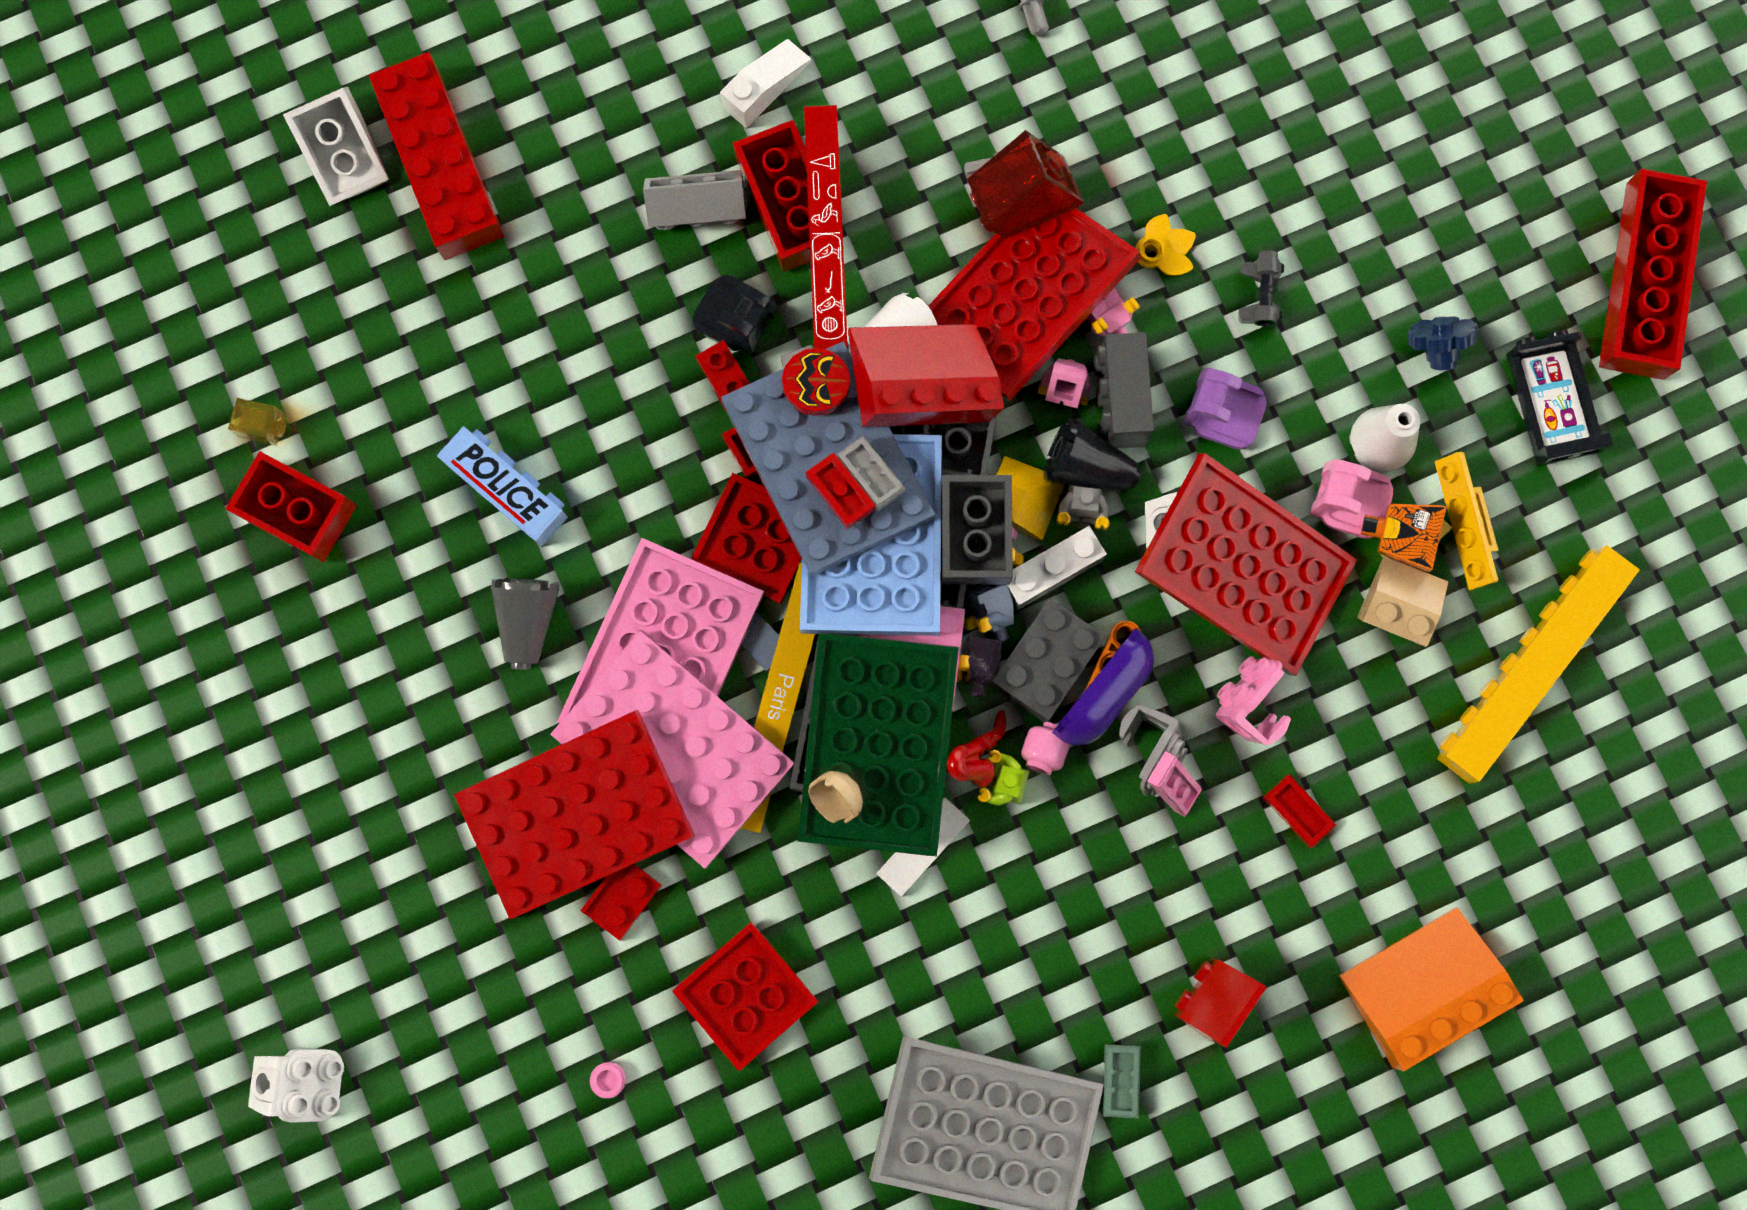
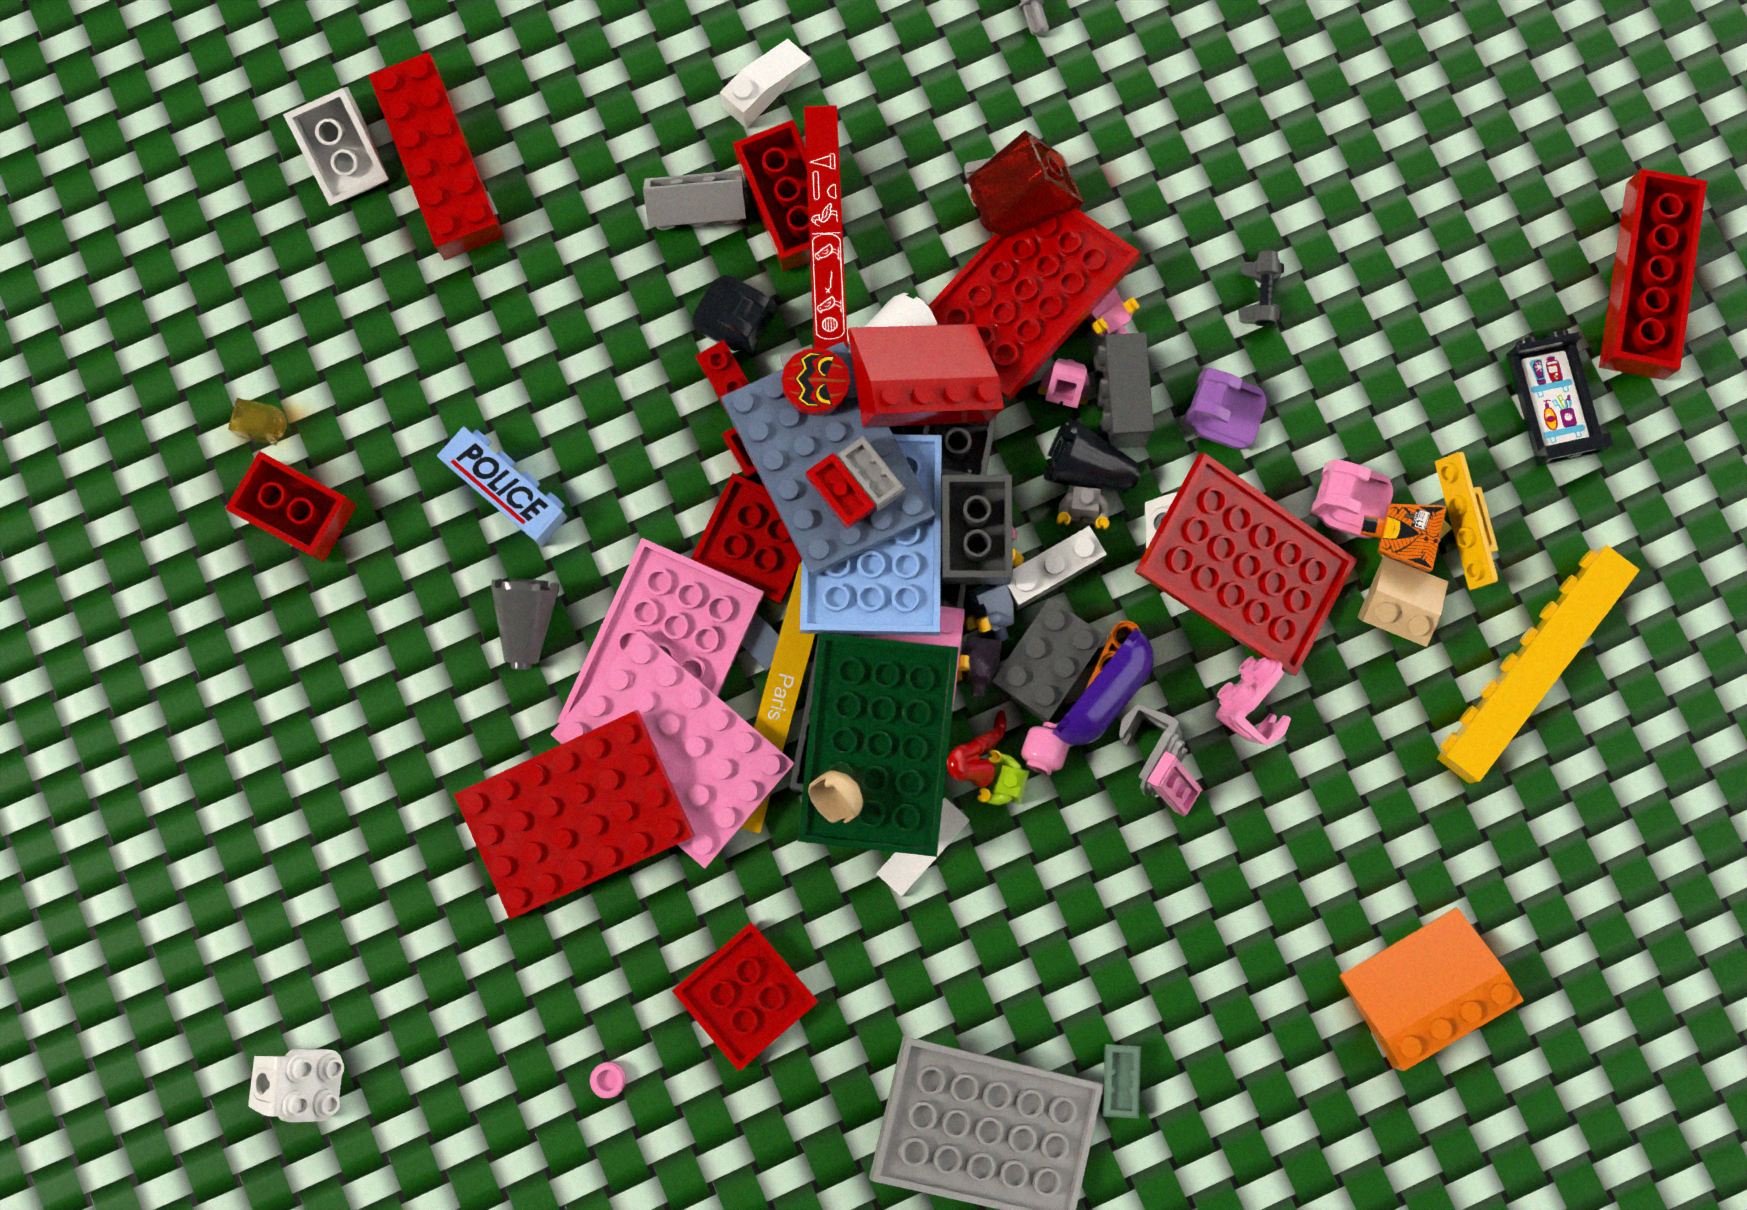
red plate [580,864,662,941] -> none
yellow slope [996,456,1065,541] -> none
yellow plate [1135,214,1196,276] -> none
red slope [1174,959,1267,1048] -> none
red tile [1262,774,1336,848] -> none
white cone [1349,404,1420,472] -> none
dark blue plant [1408,316,1478,370] -> none

